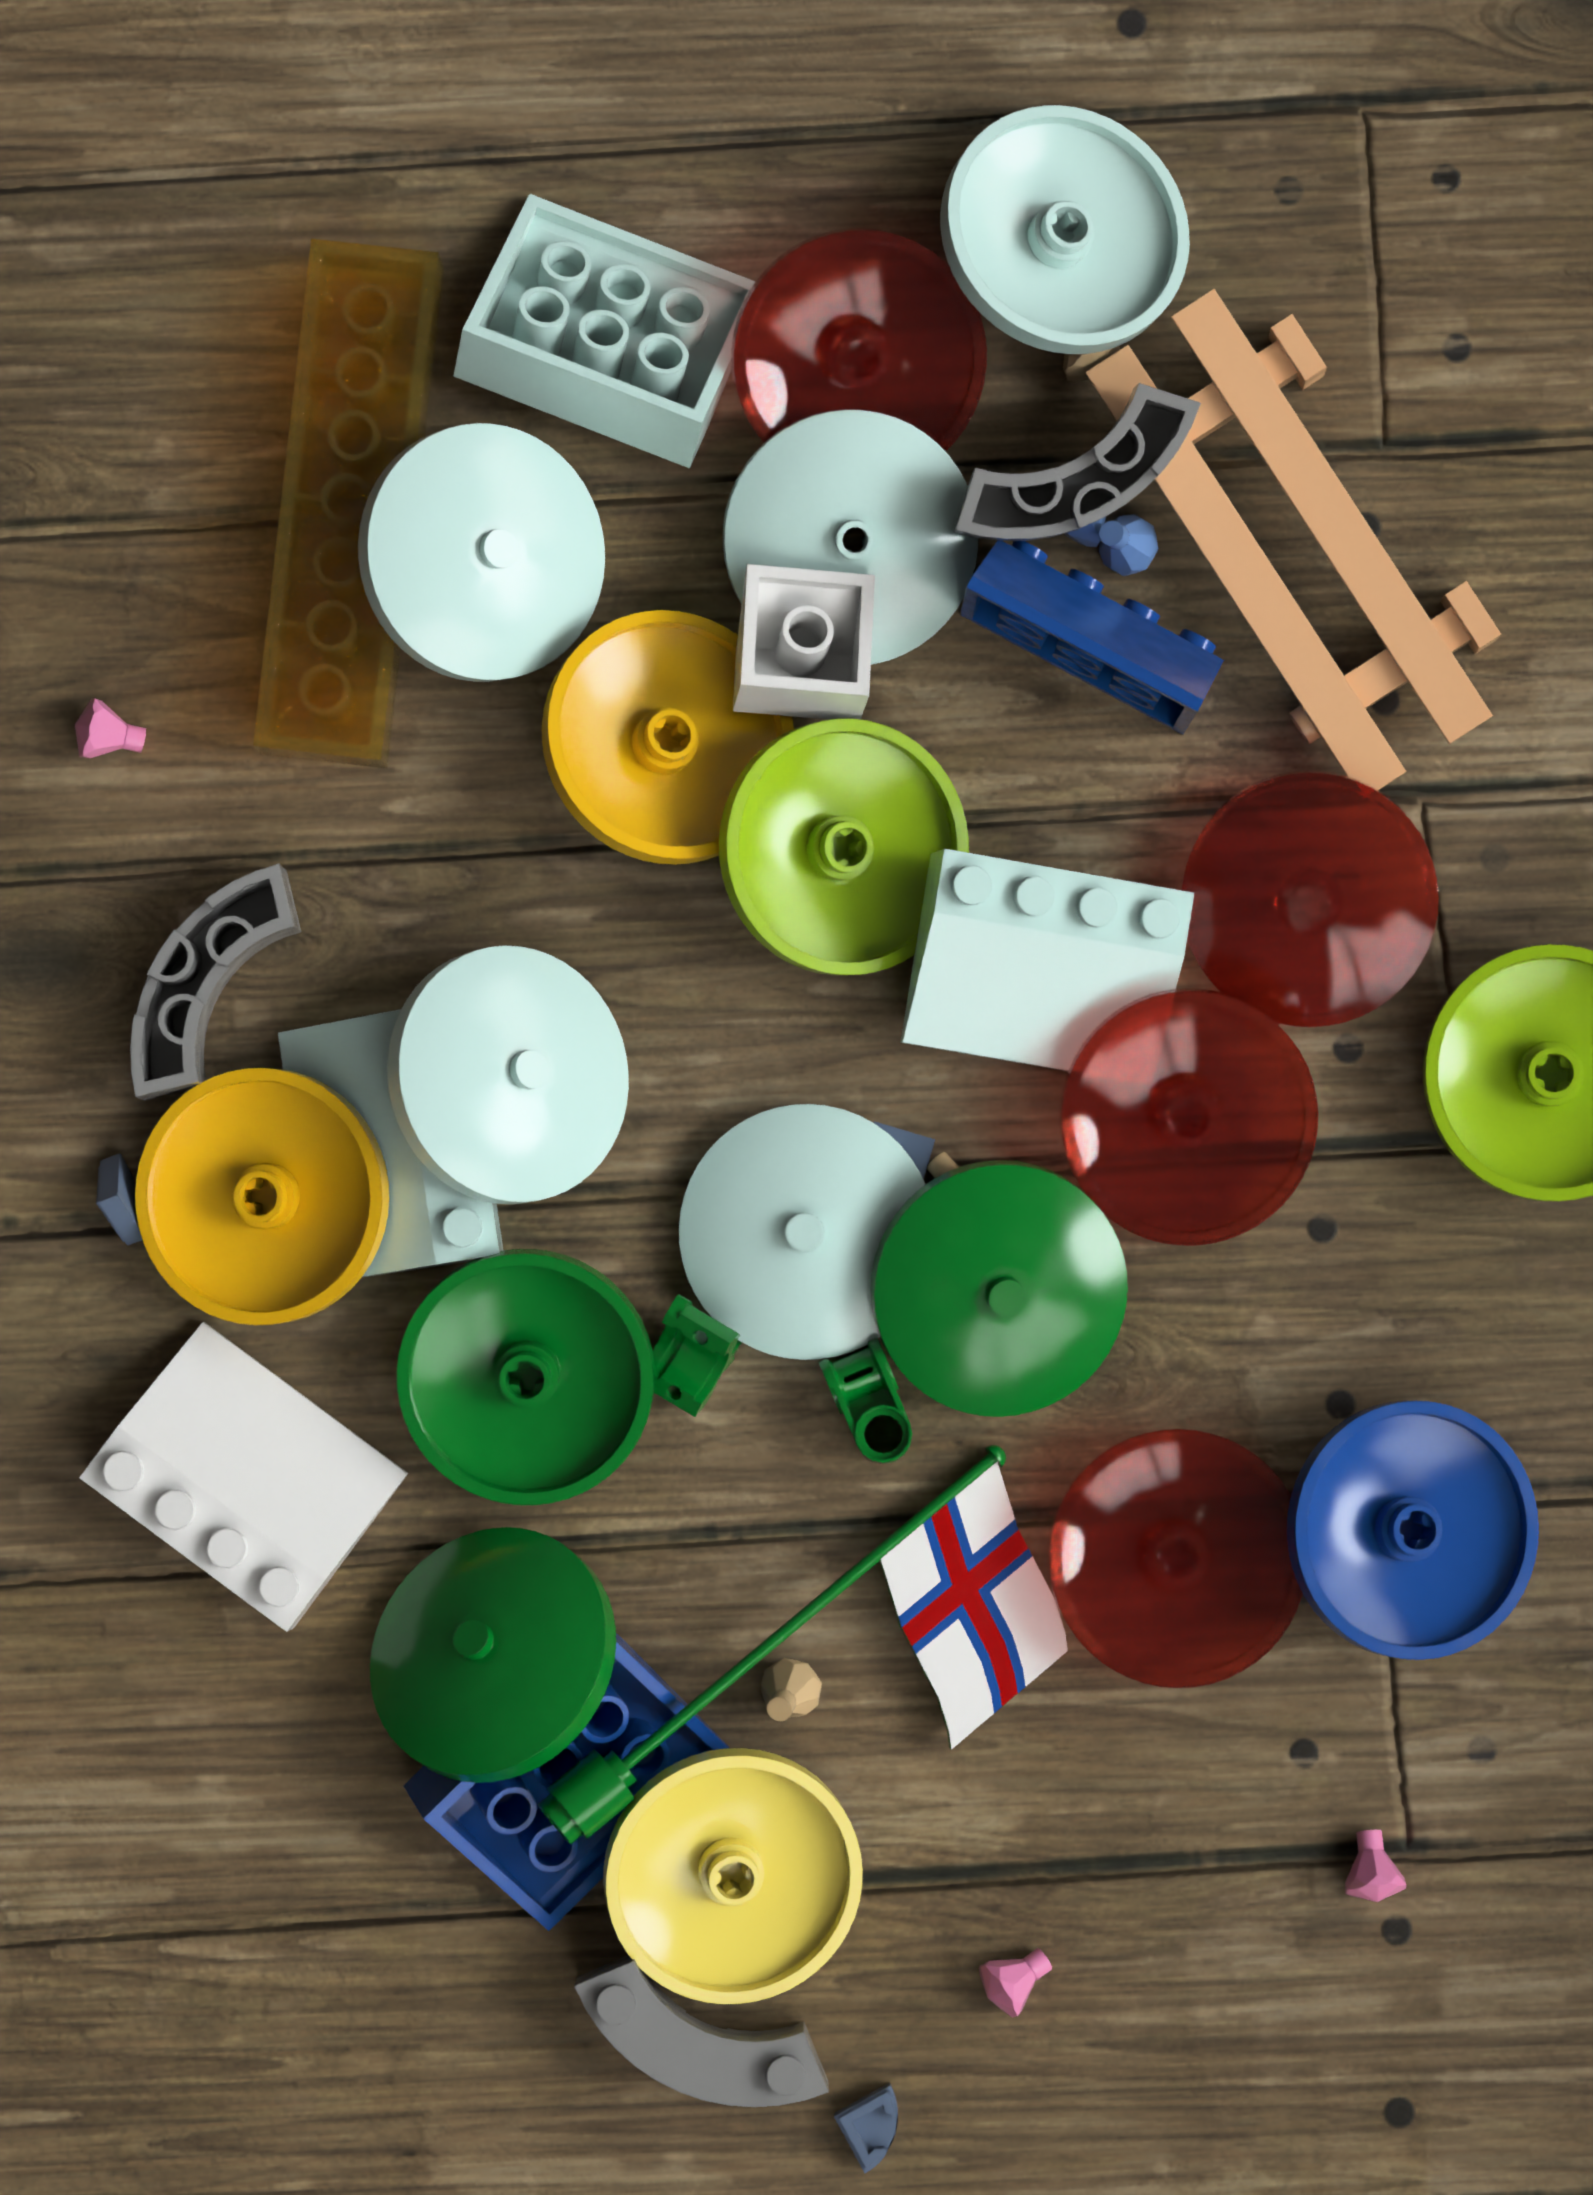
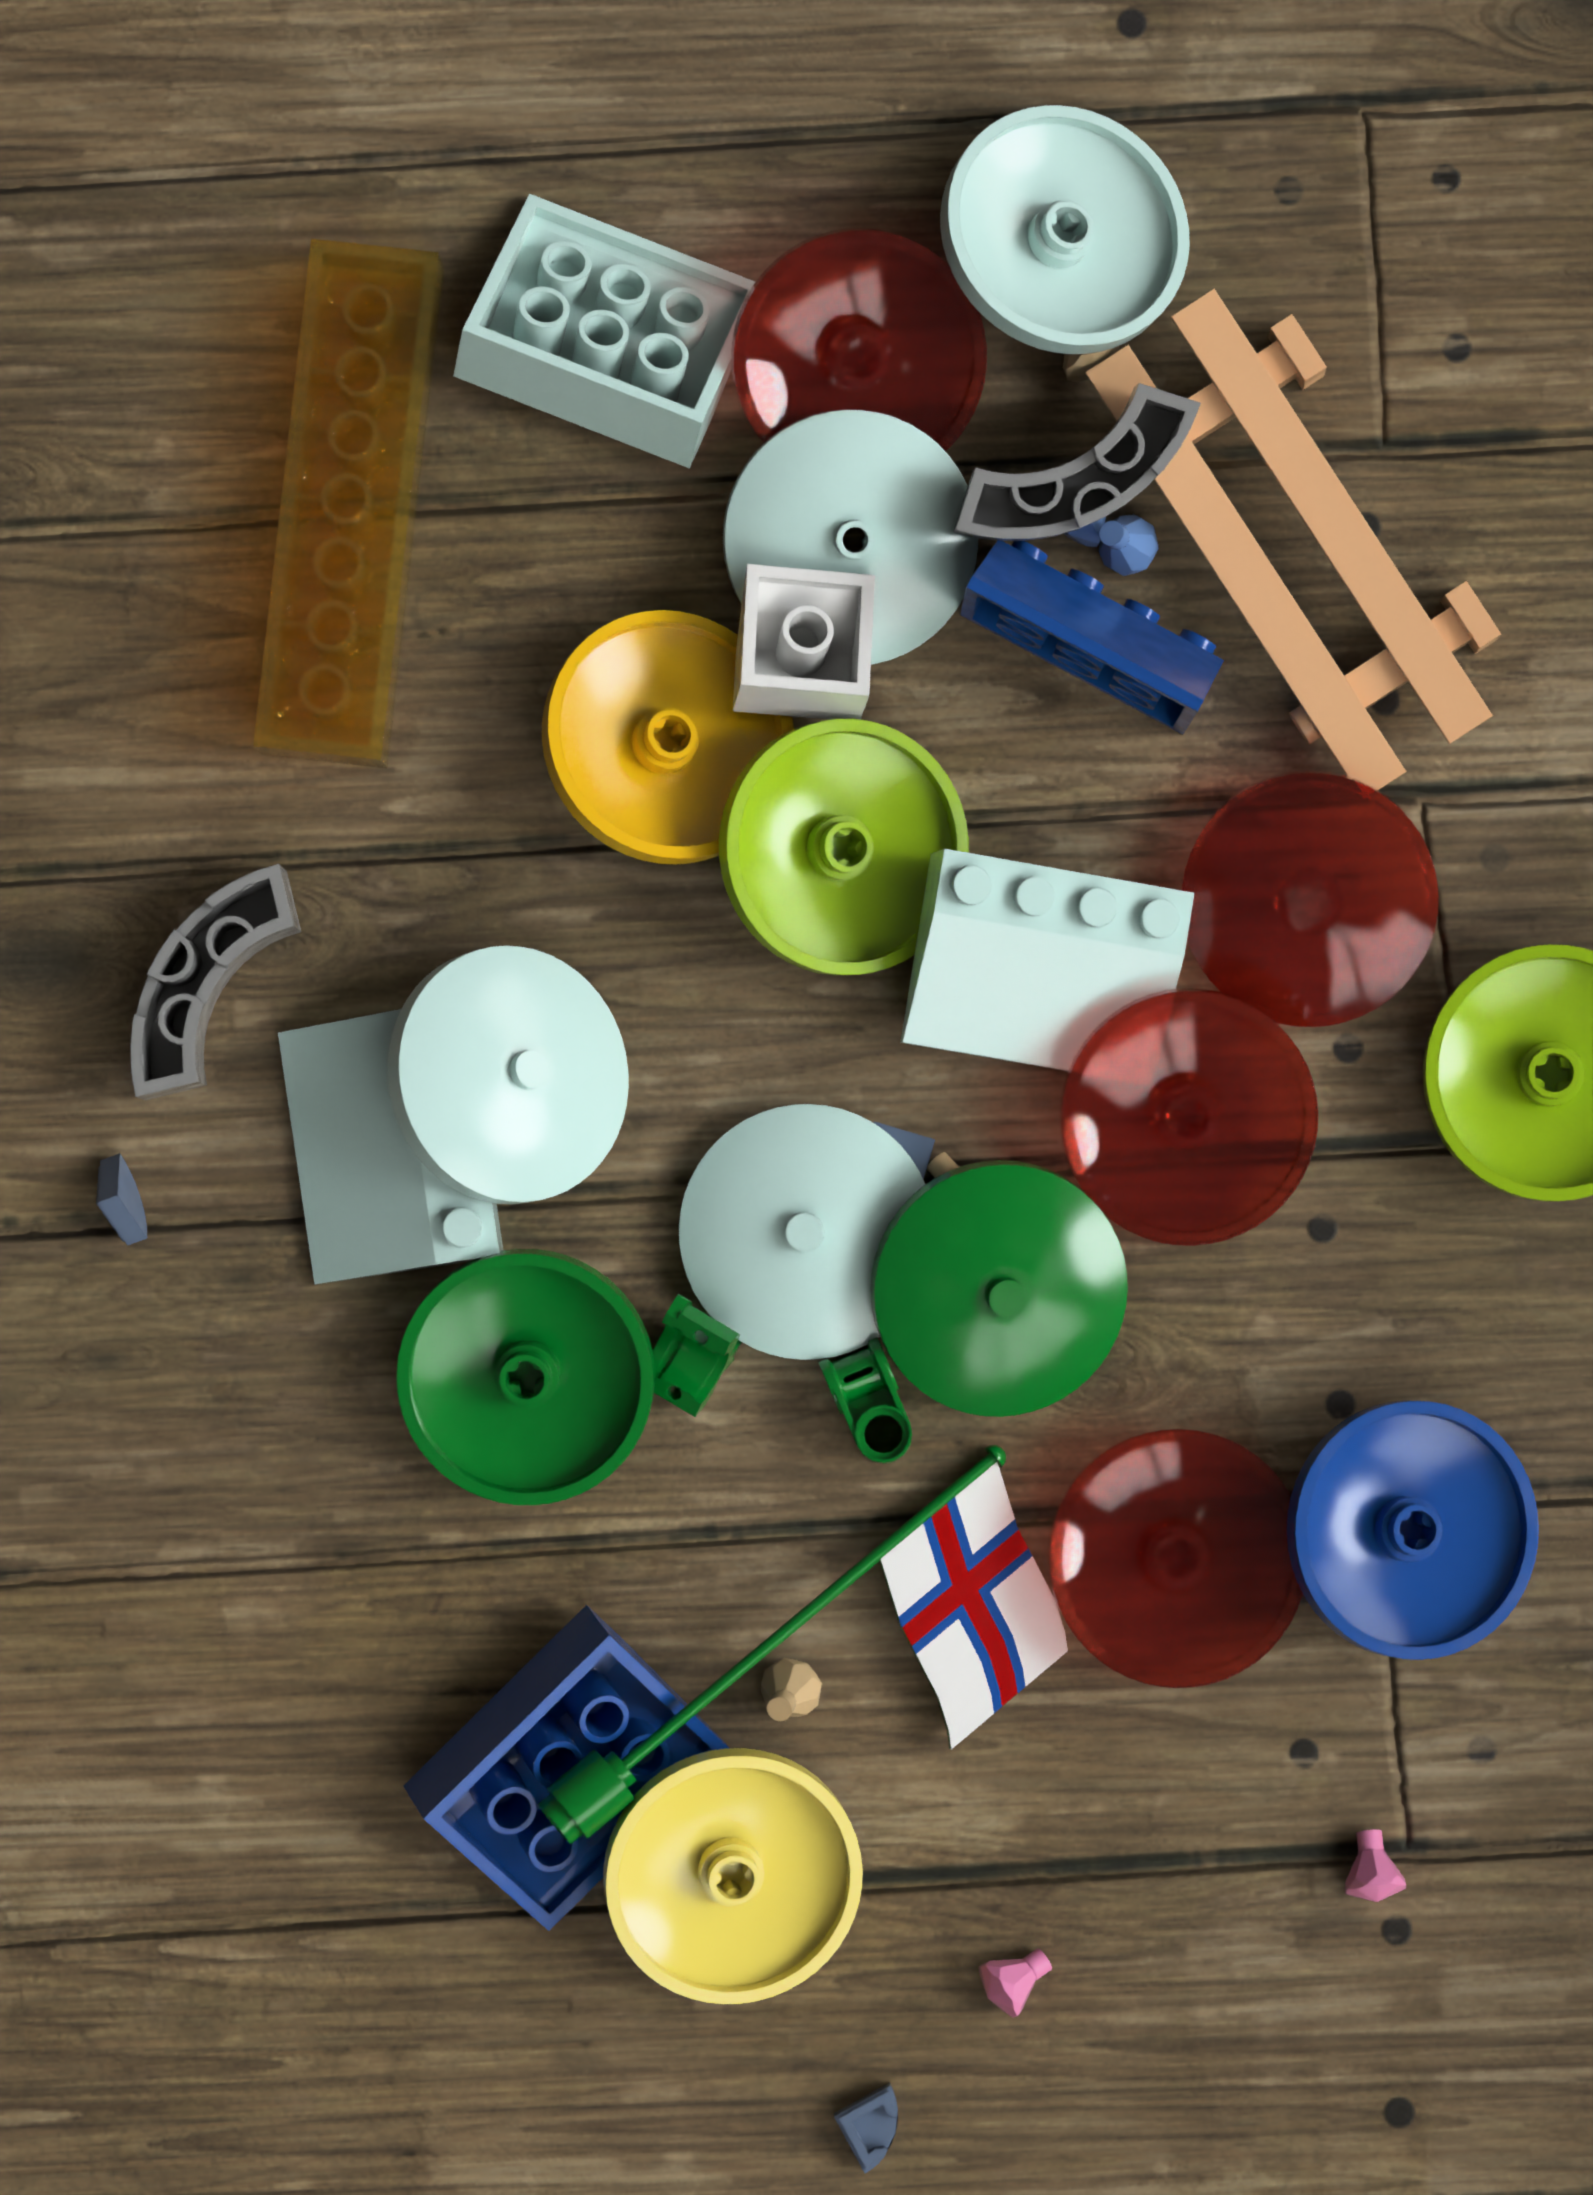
bright pink rock [75,698,146,758] -> none
white slope [79,1322,408,1632] -> none
yellow dish [135,1068,389,1325] -> none
light aqua dish [358,423,605,682] -> none
green dish [370,1527,616,1783] -> none
light grey brick [574,1955,829,2107] -> none

